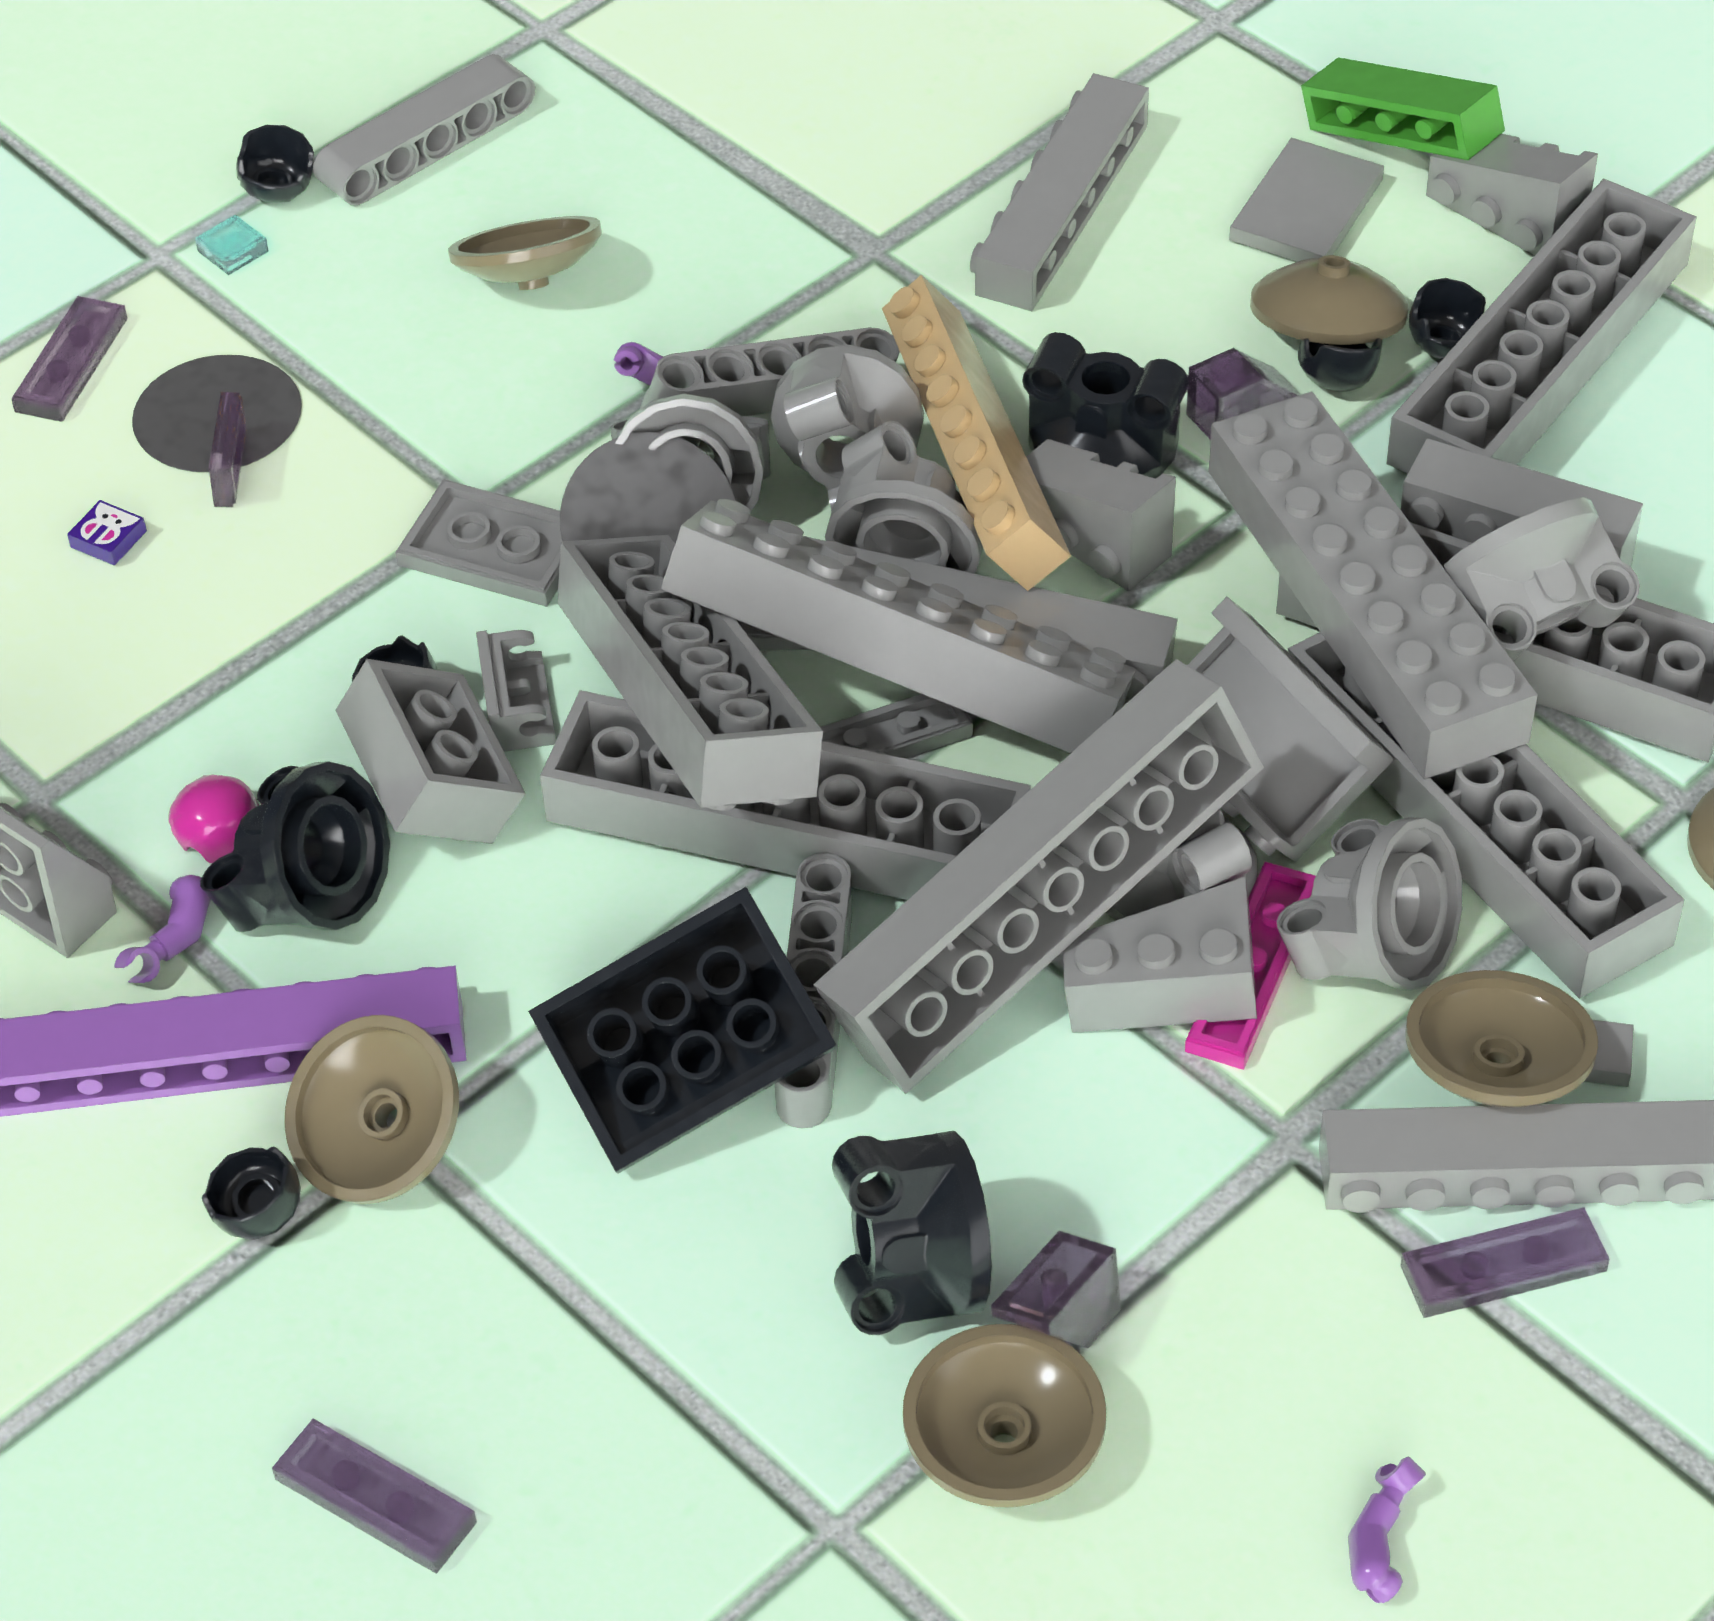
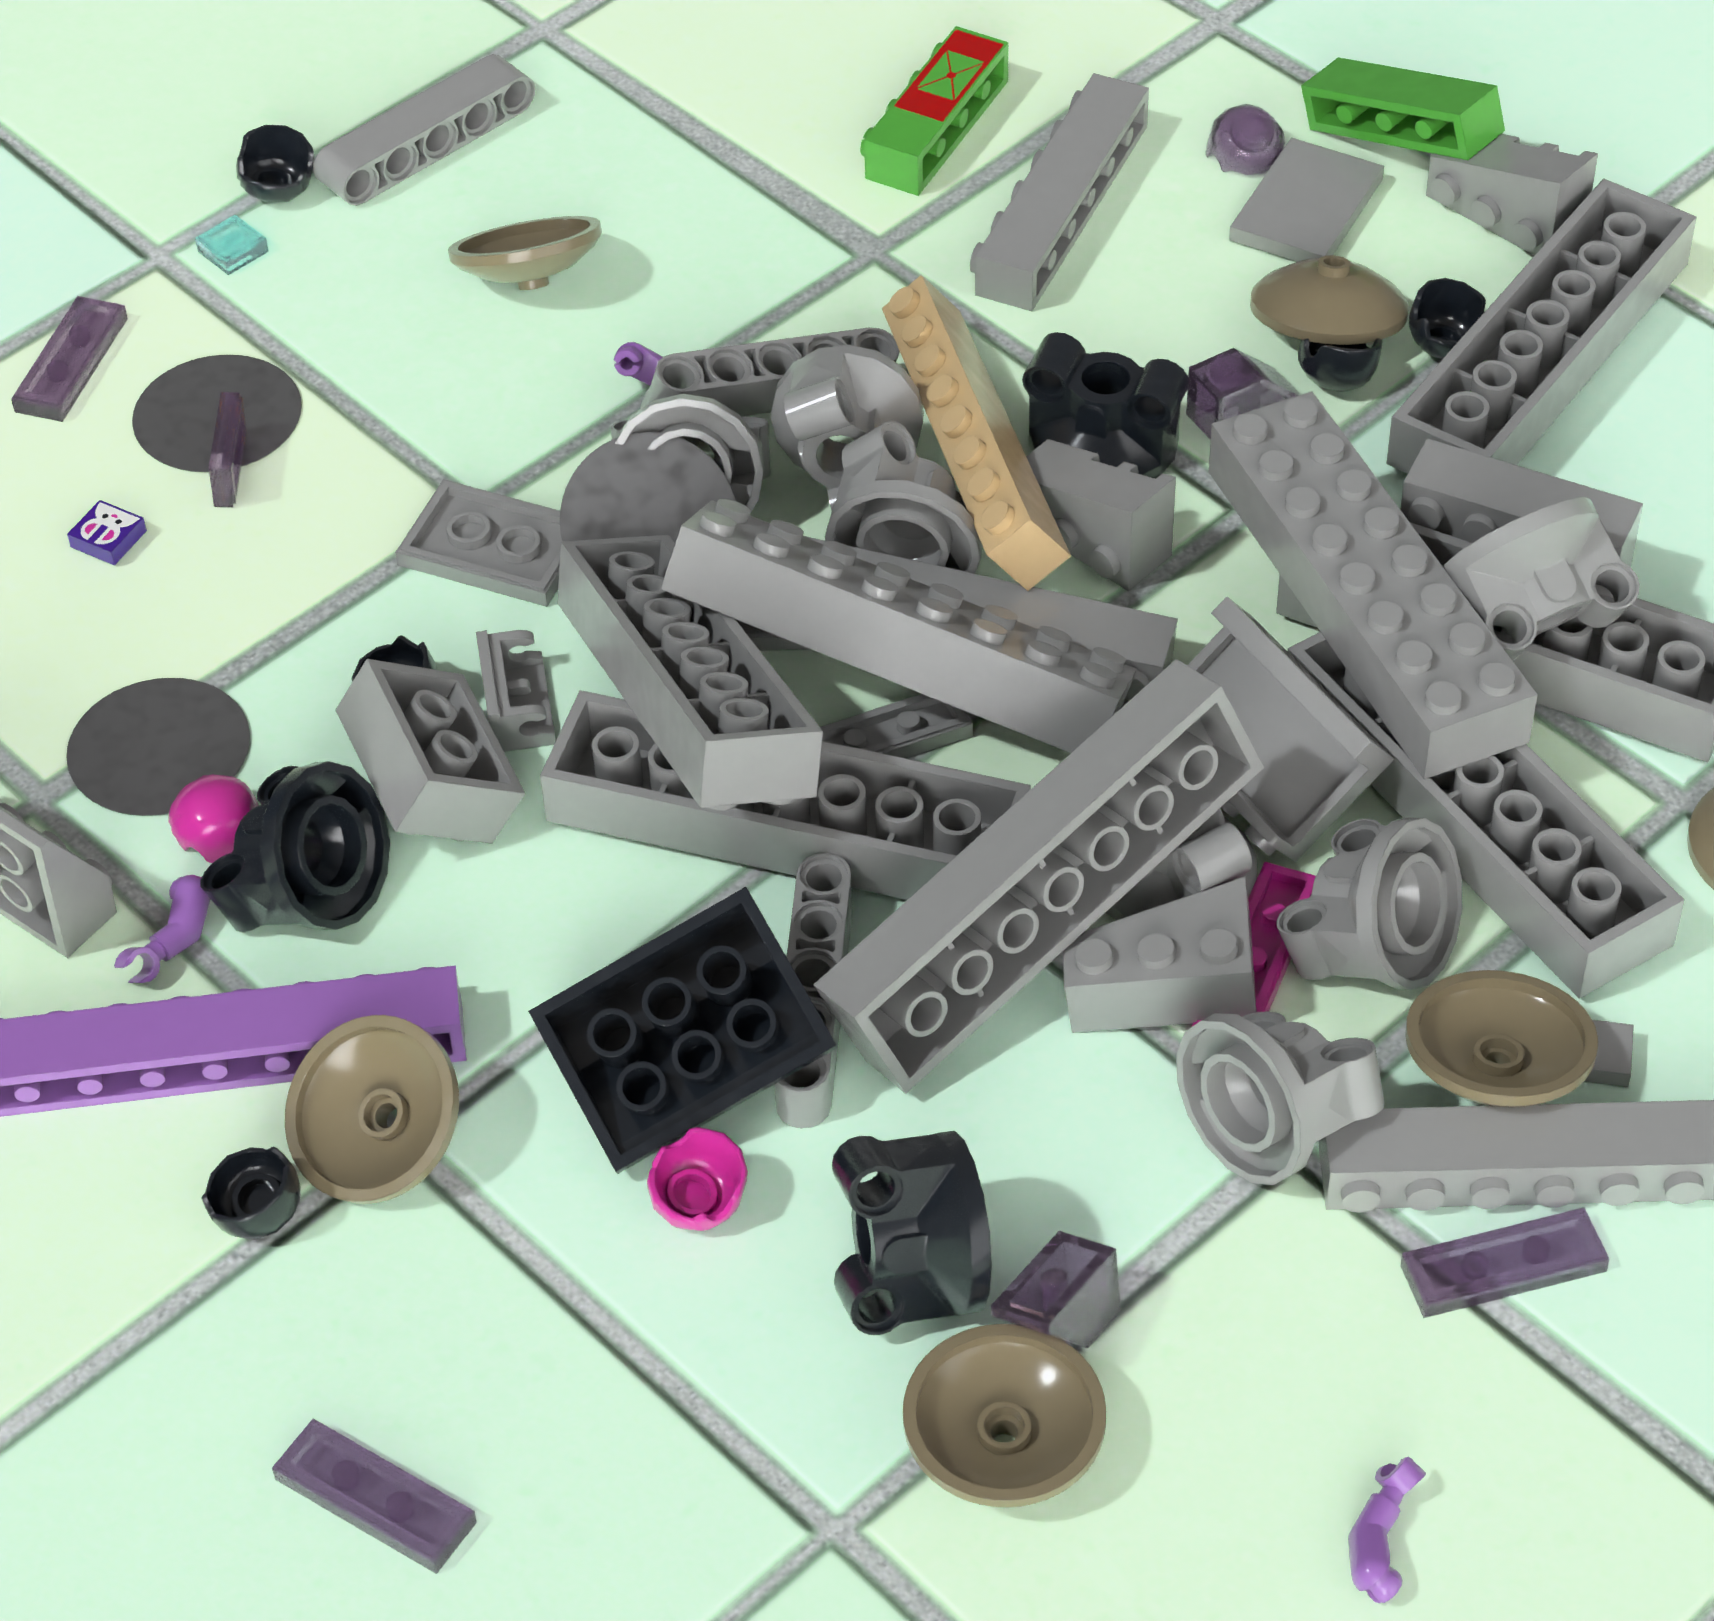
none -> flat silver sticker [66,678,250,816]
none -> dark pink hair [647,1127,748,1231]
none -> bright green brick [860,26,1009,196]
none -> light grey piece [1176,1011,1385,1185]
none -> clear purple hair [1205,104,1285,175]

